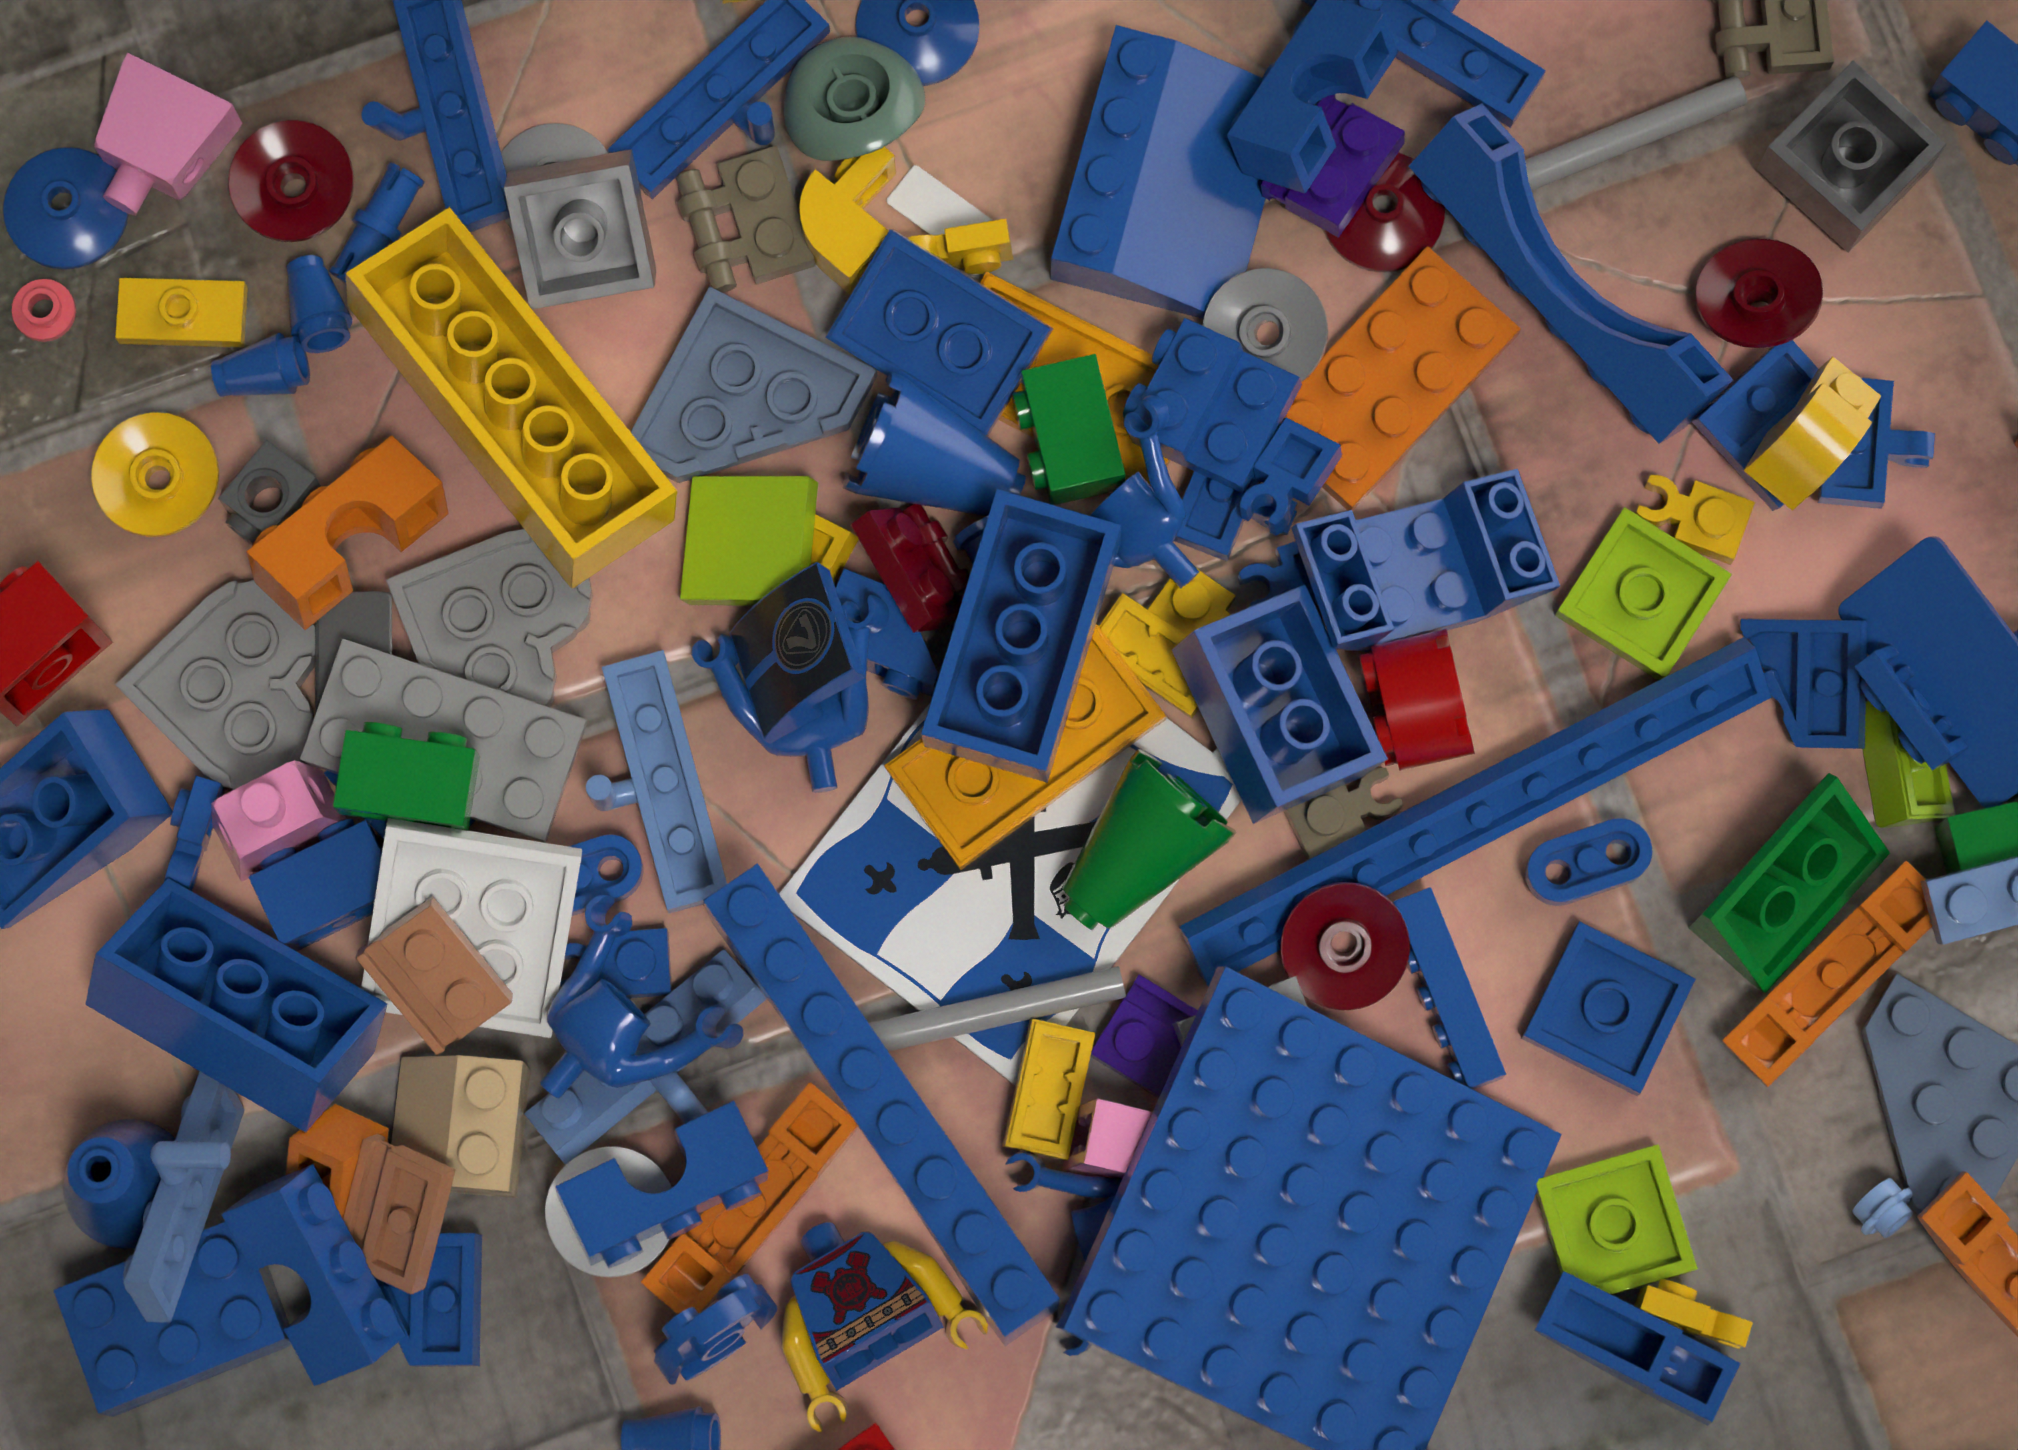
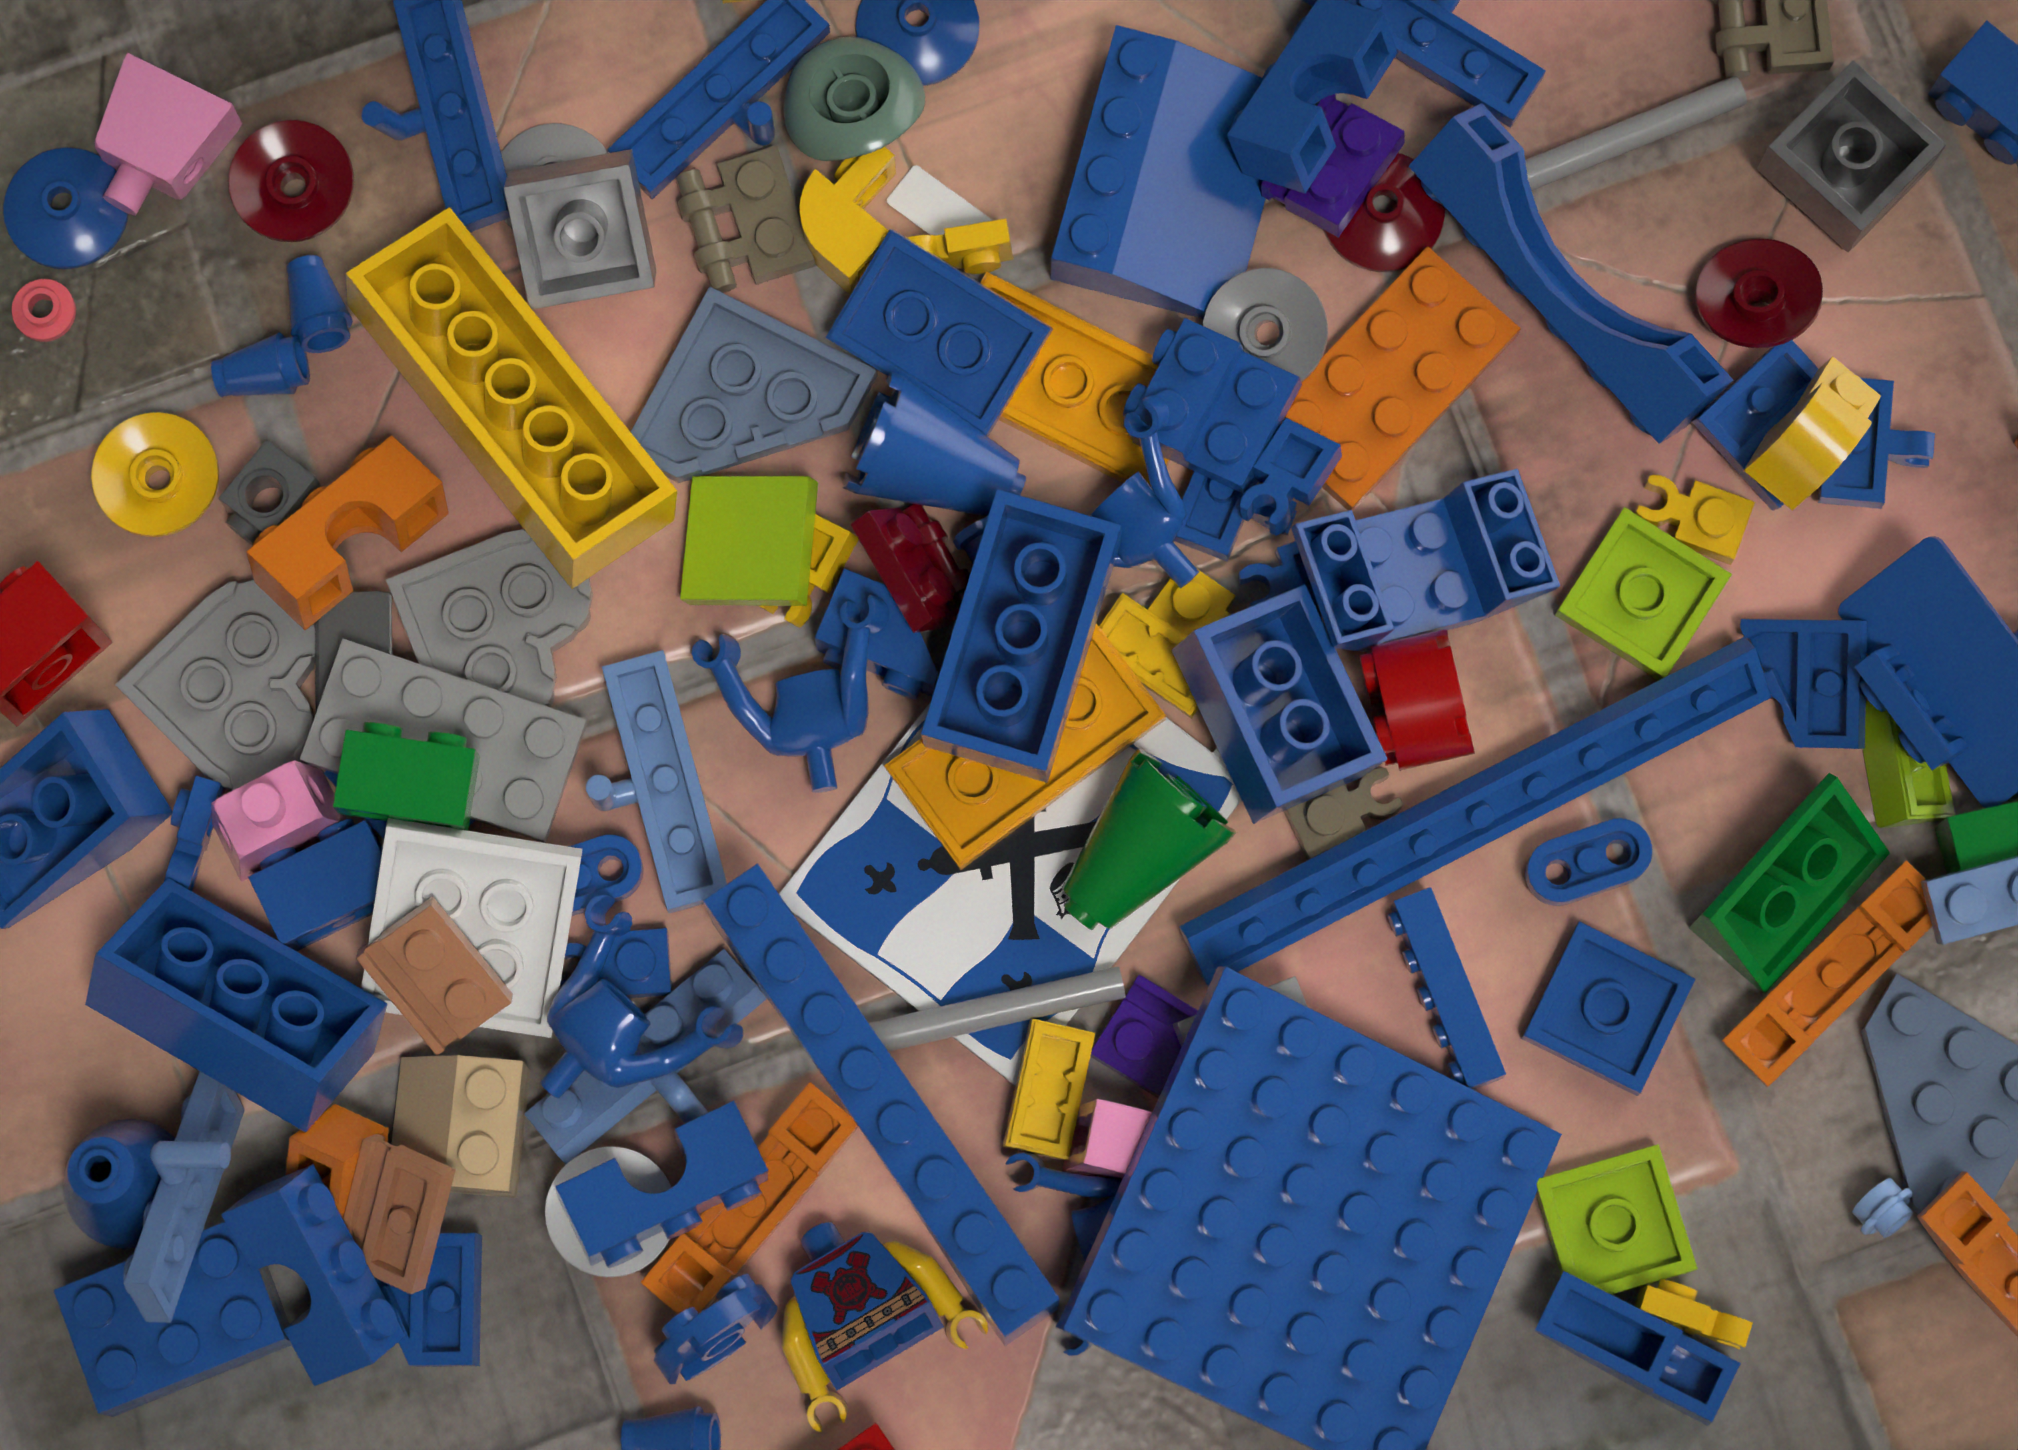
yellow plate [115,278,248,348] -> none
blue pin [329,163,424,283] -> none
black slope [730,562,865,743] -> none
green brick [1012,354,1126,505] -> none
dark red dish [1280,882,1410,1010] -> none

